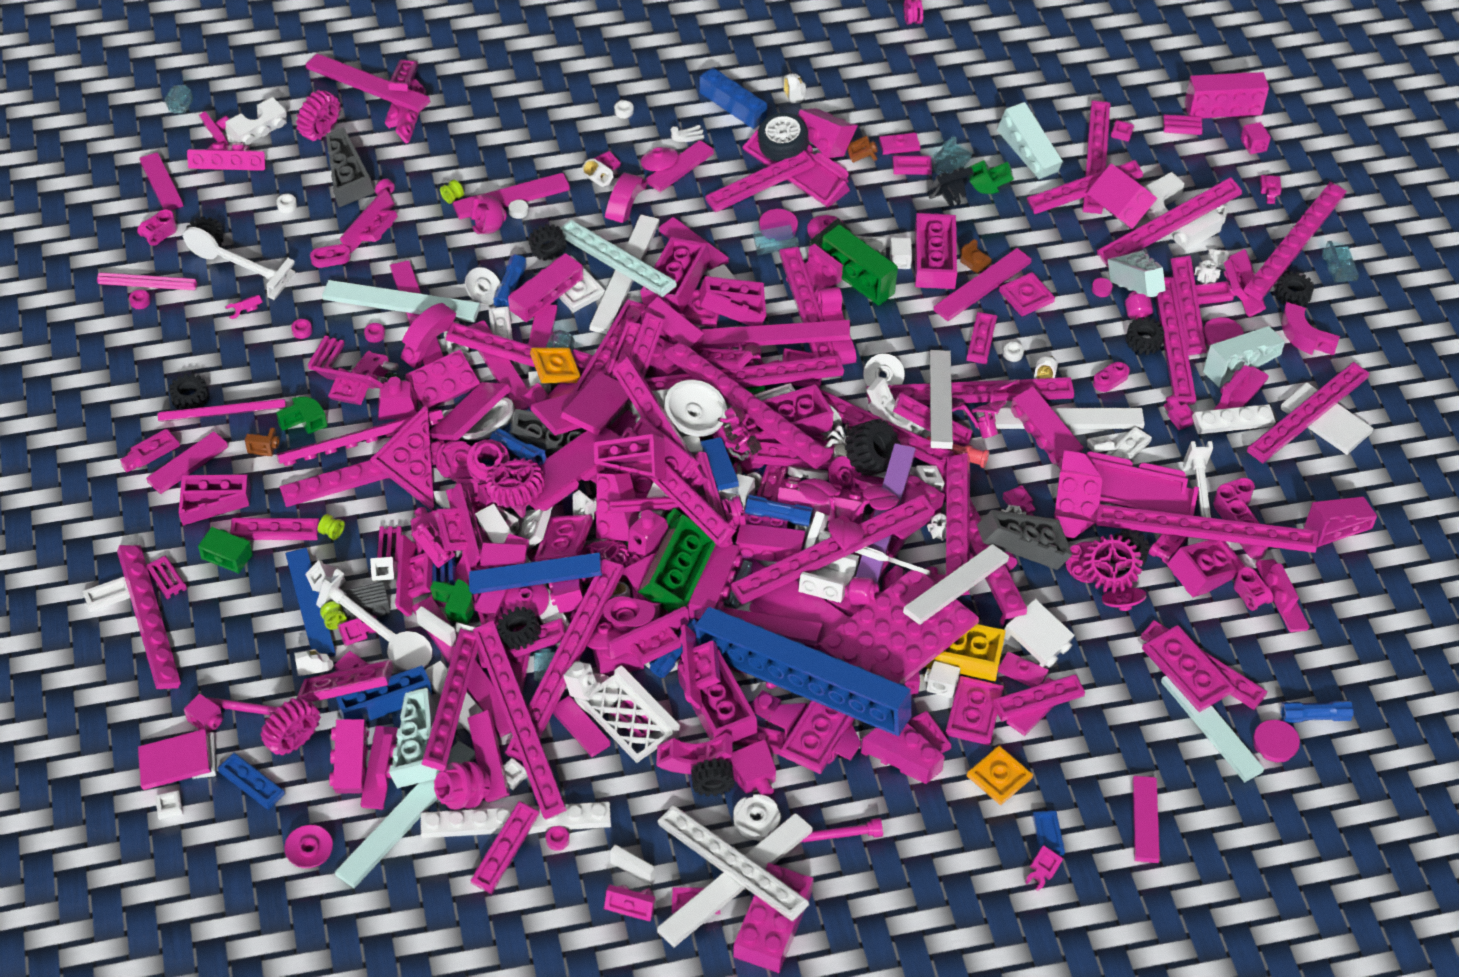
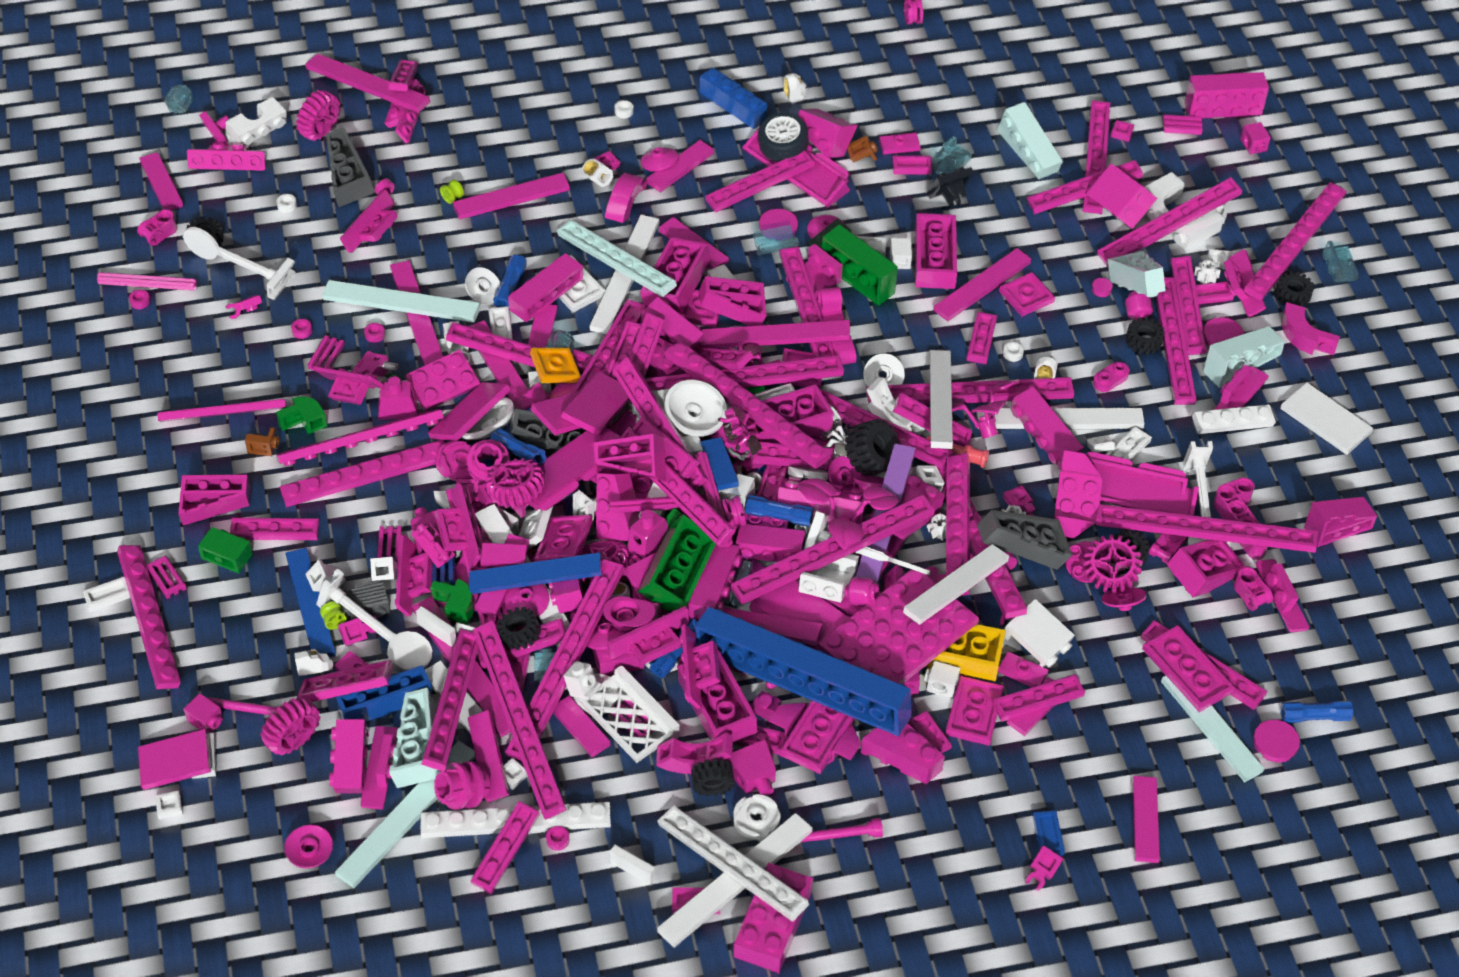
dark pink hinge [120,429,180,473] -> none
dark pink tile [146,431,228,494] -> none
black tyre [169,373,209,410] -> none
blue tile [218,752,285,810] -> none
dark pink plate [310,244,351,268] -> none
lime wheel [318,514,345,540] -> none
dark pink tile [370,405,434,511] -> none
dark pink arch [400,303,457,369] -> none
dark pink cylinder [471,195,506,235] -> none
white tile [509,200,528,219] -> none
black tyre [528,224,567,260] -> none
dark pink tile [604,885,656,921] -> none
white piece [671,125,704,142] -> none
dark orange bracket [960,239,992,274] -> none
green brick [967,160,1014,194] -> none
light orange plate [967,746,1033,806] -> none
dark pink plate [1164,395,1194,430] -> none
dark pink tile [1247,362,1370,463] -> none
dark pink plate [1260,175,1281,204] -> none

